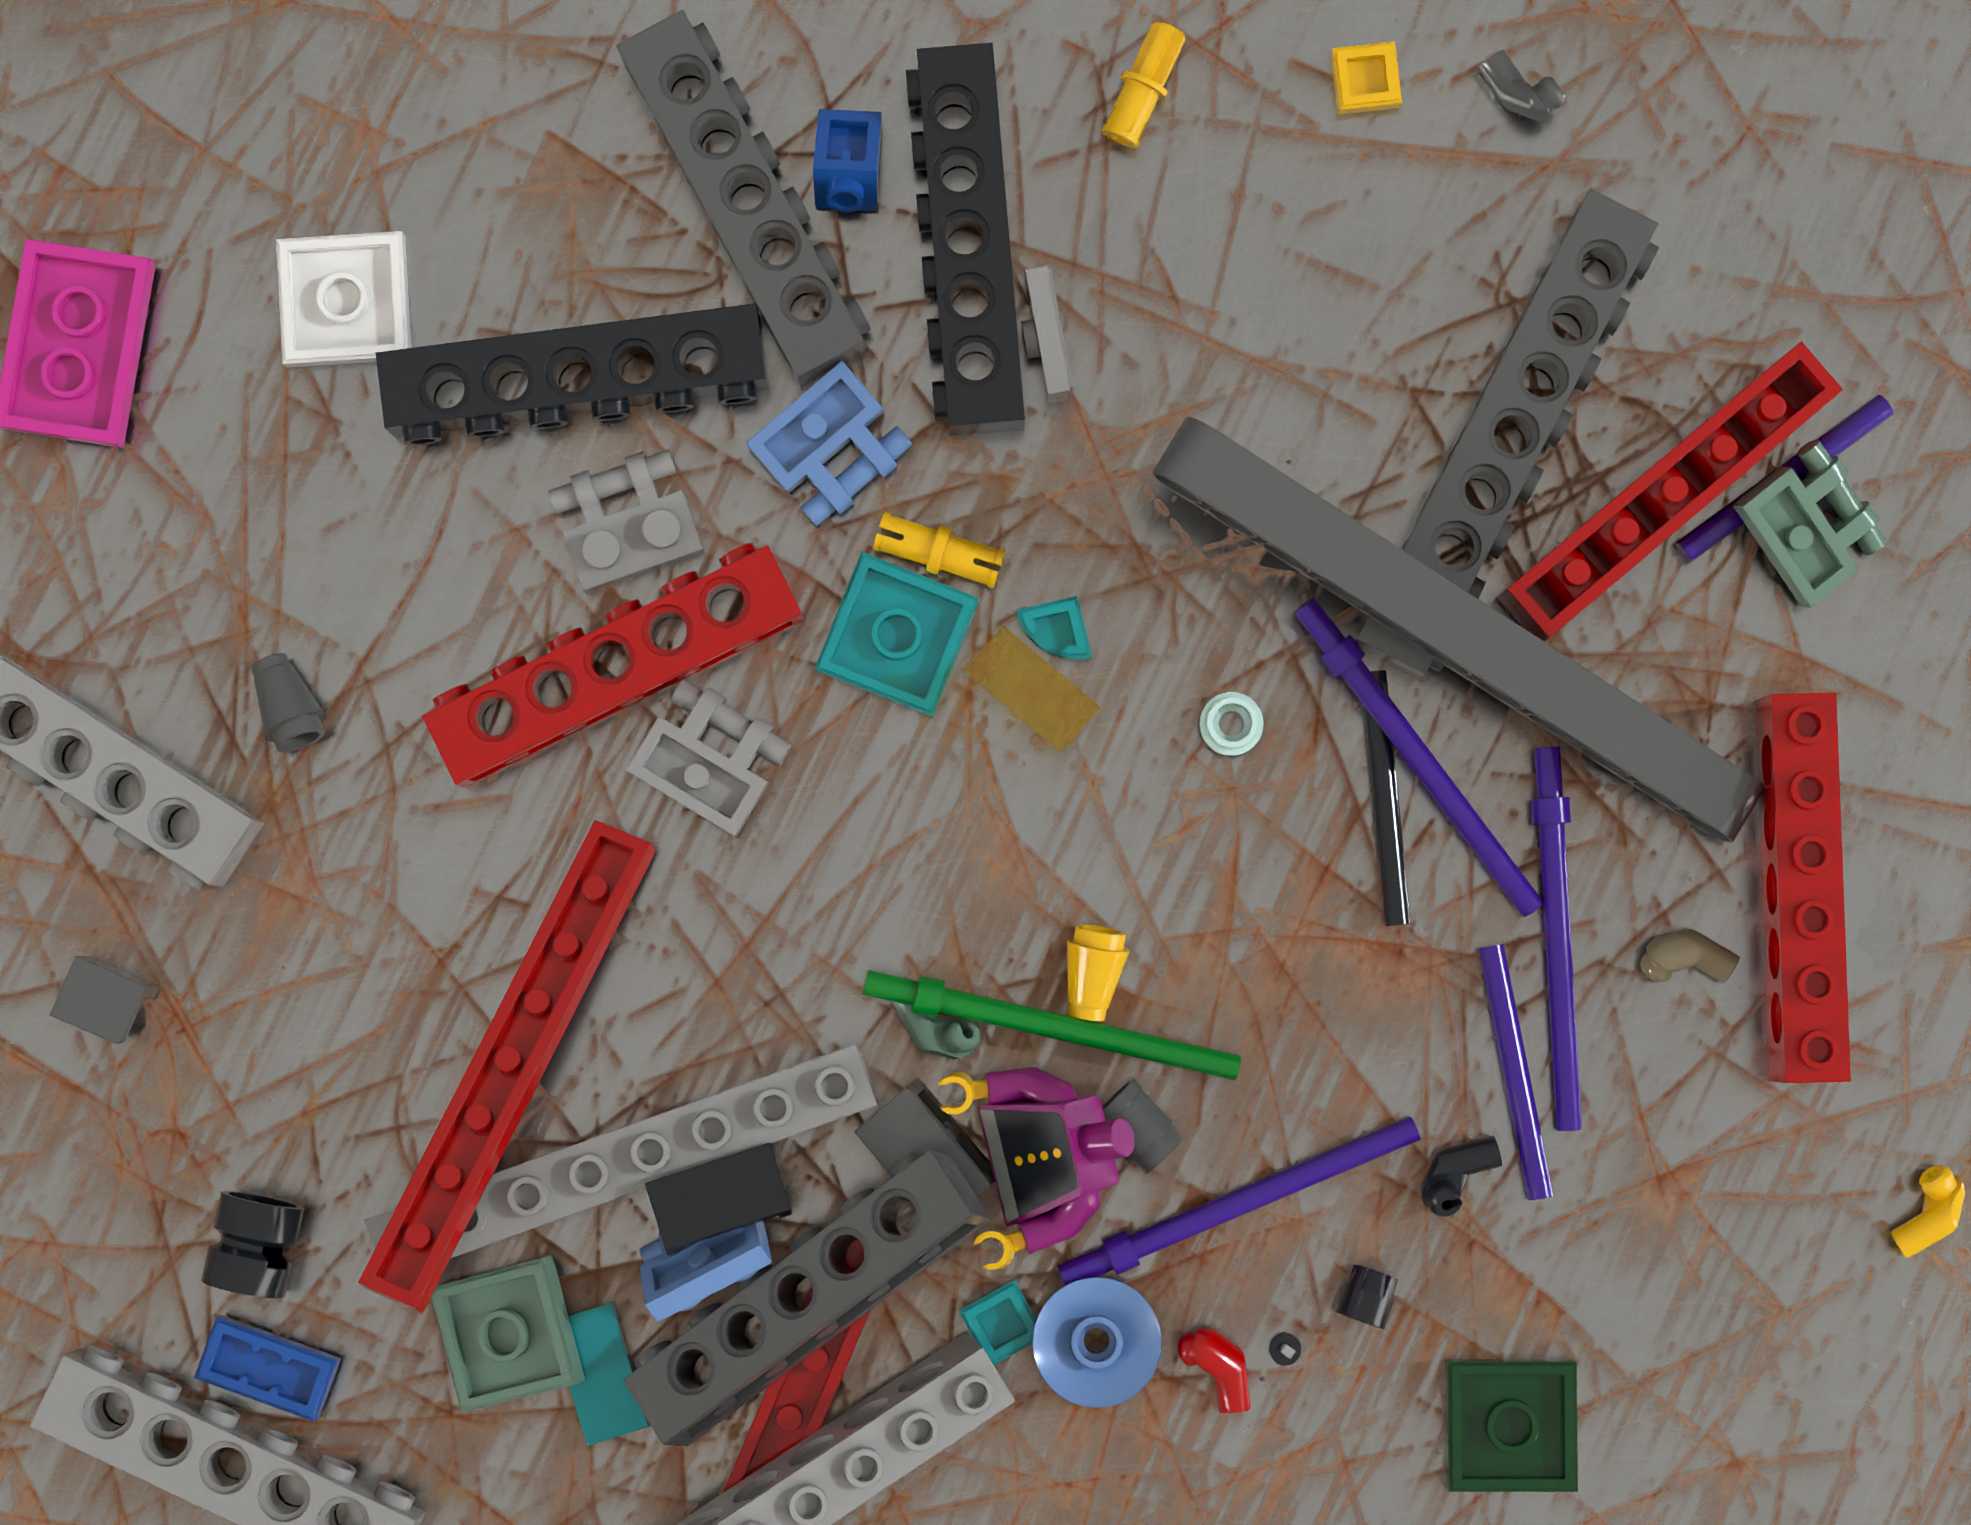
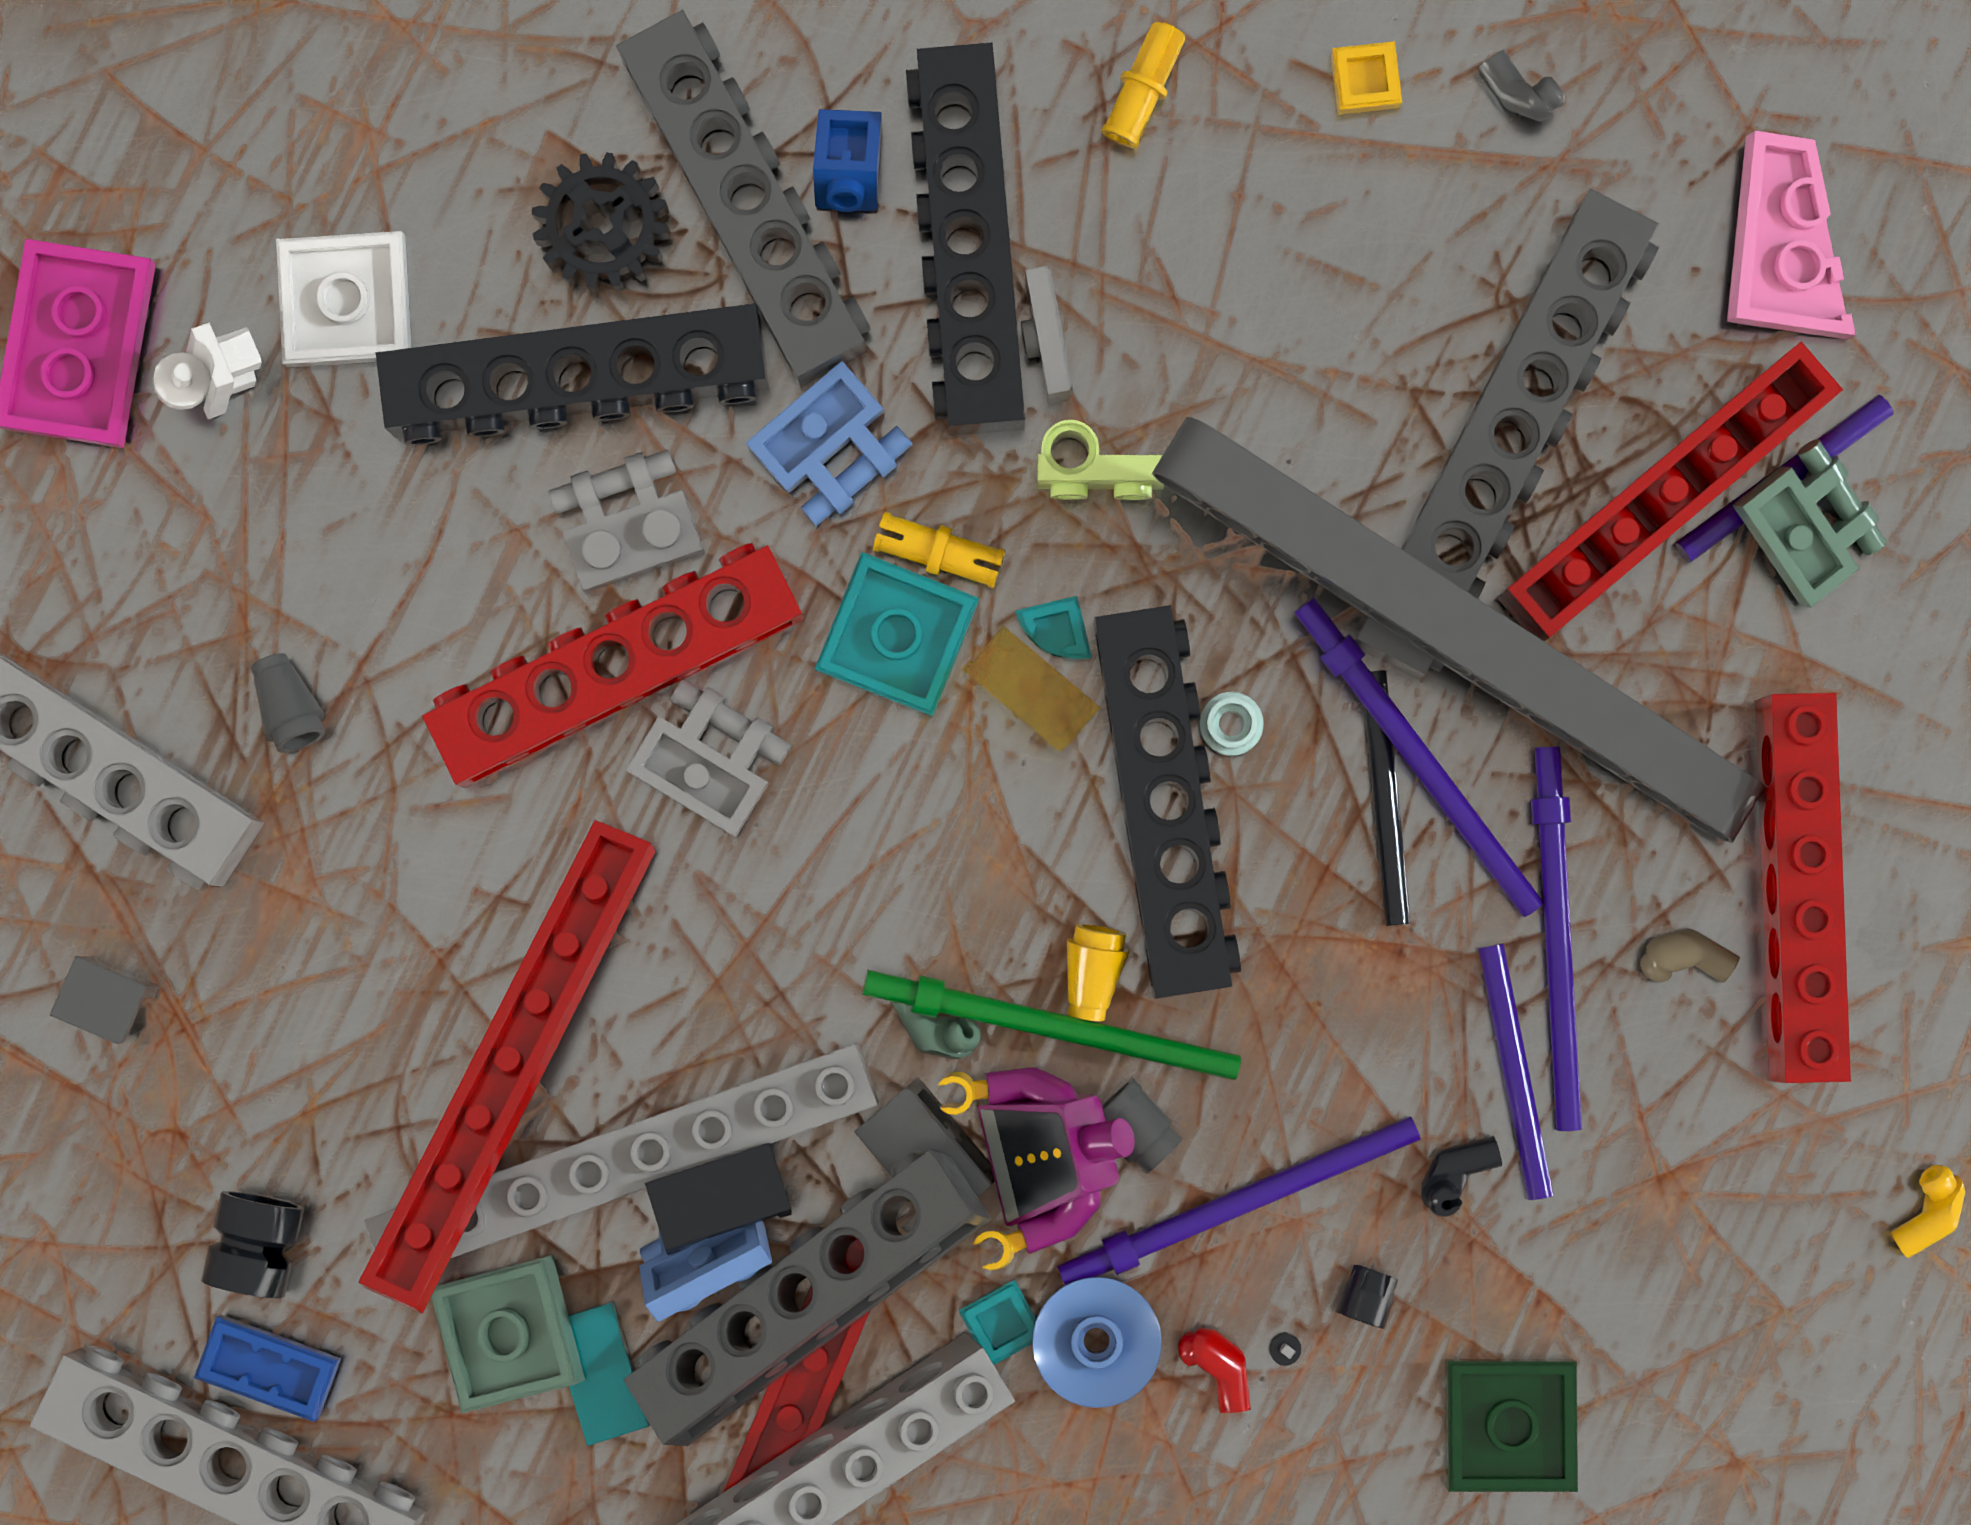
none -> white hips [152,322,262,419]
none -> black gear [531,152,671,293]
none -> yellowish green plate [1037,420,1165,500]
none -> black brick [1093,605,1241,999]
none -> bright pink wing [1727,130,1856,339]

